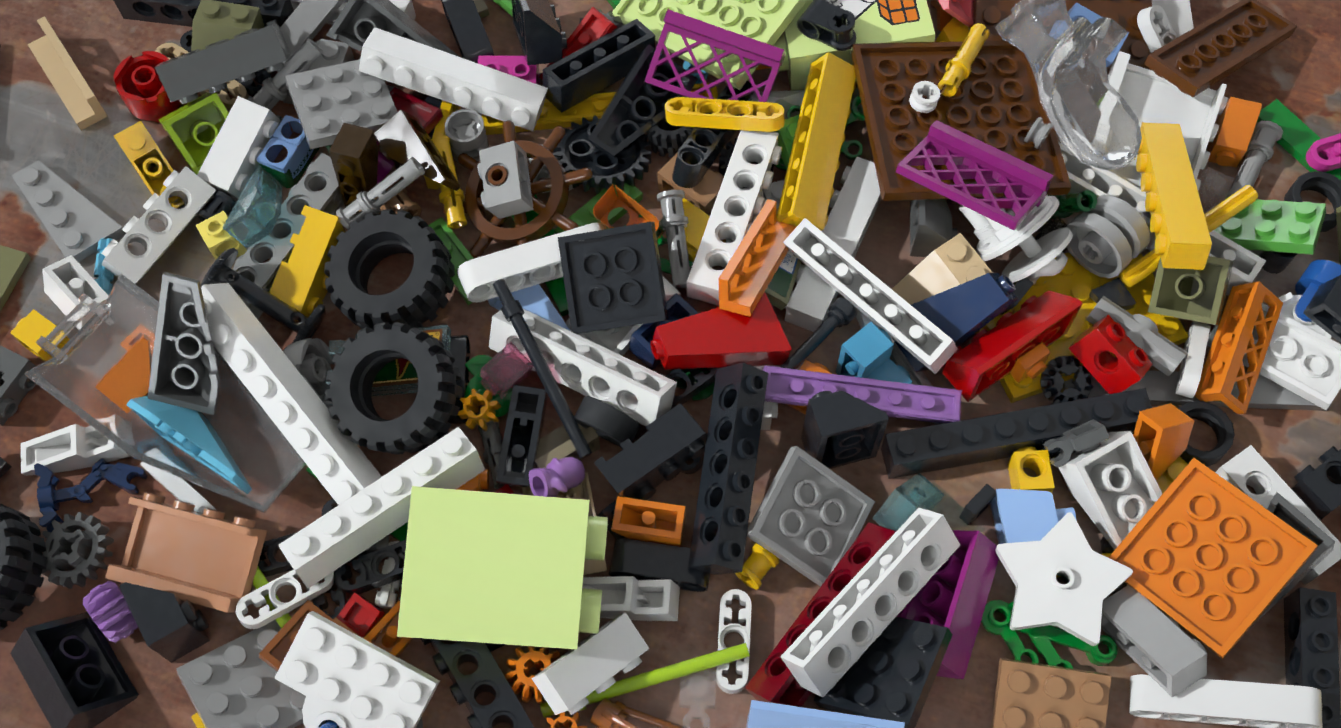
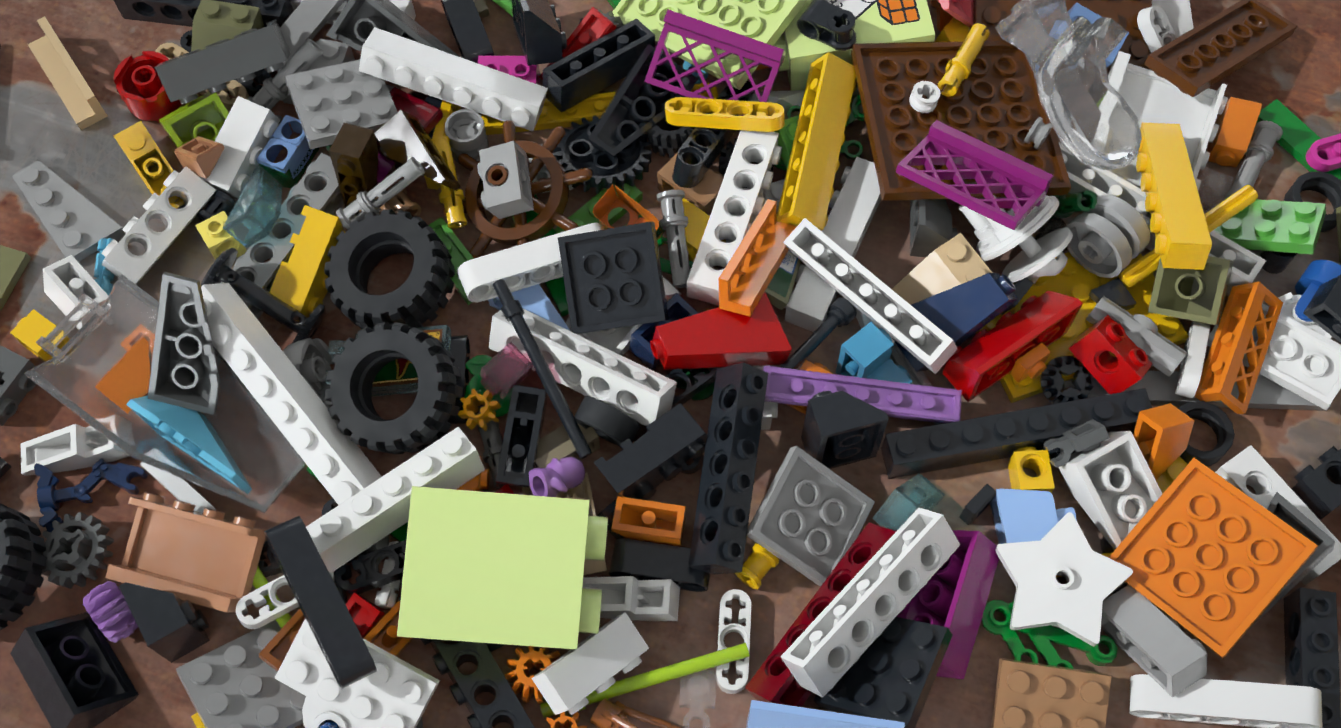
none -> nougat slope [174,136,224,179]
none -> black beam [264,516,377,689]

